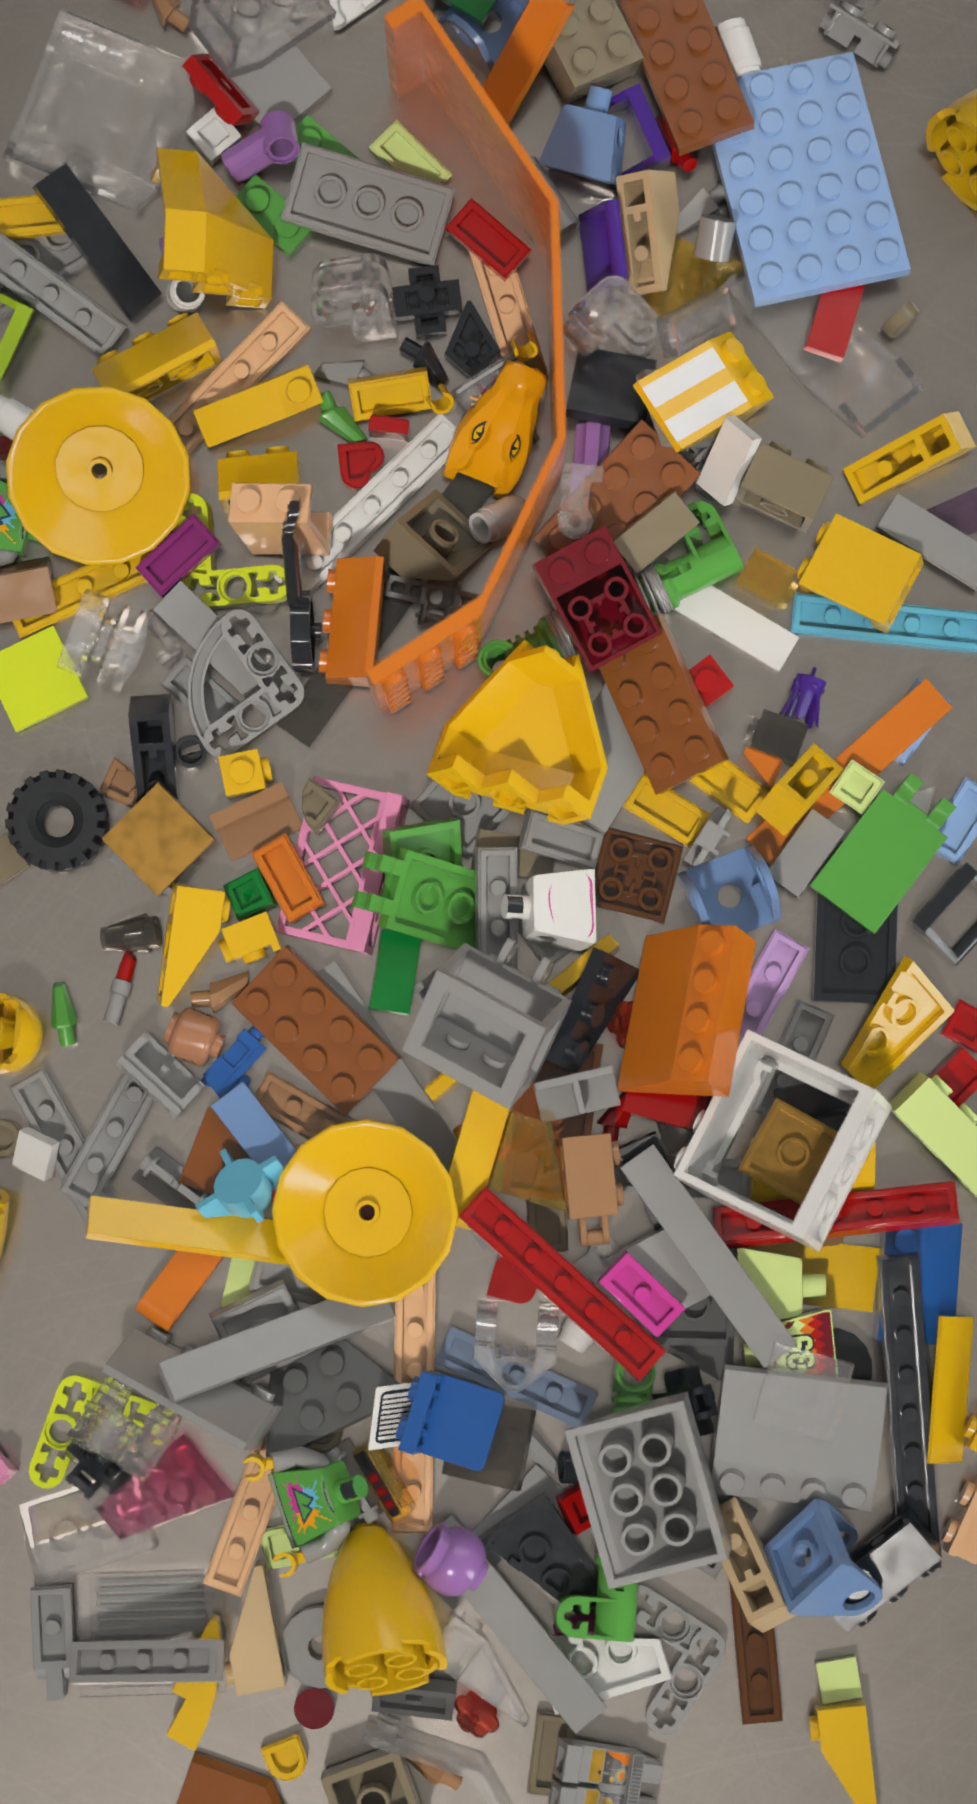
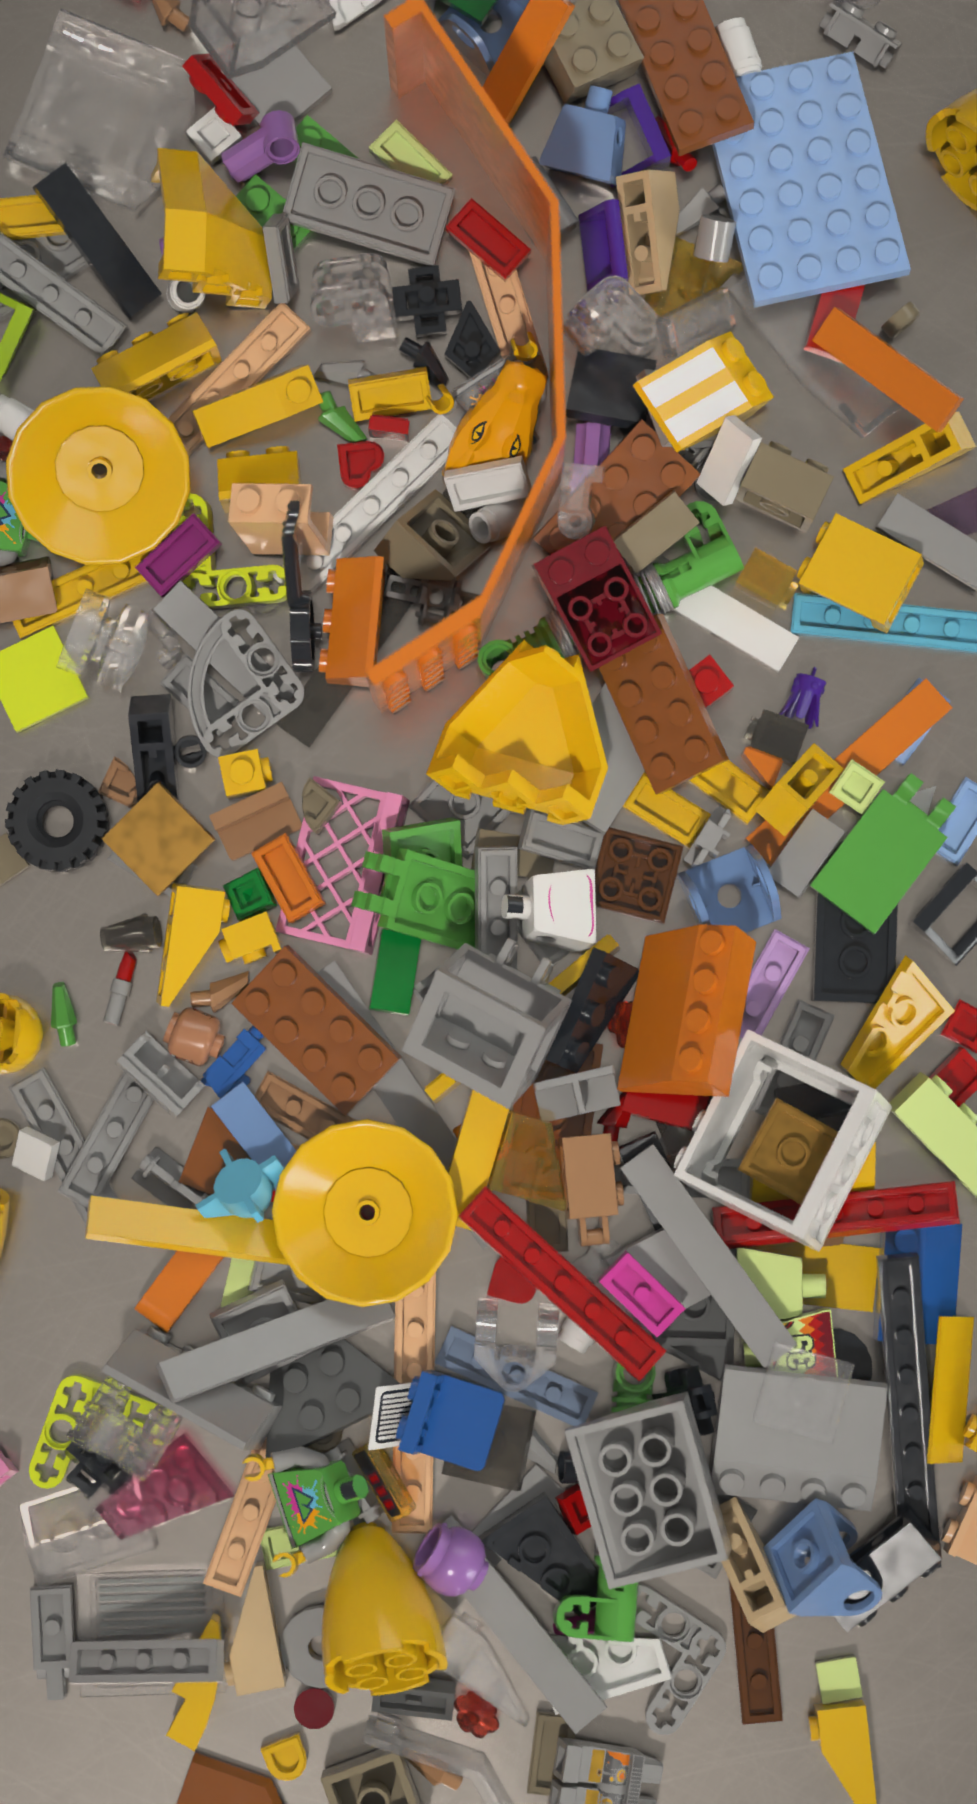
none -> light grey tile [263,213,299,304]
none -> white tile [444,456,532,512]
none -> orange tile [812,307,964,433]

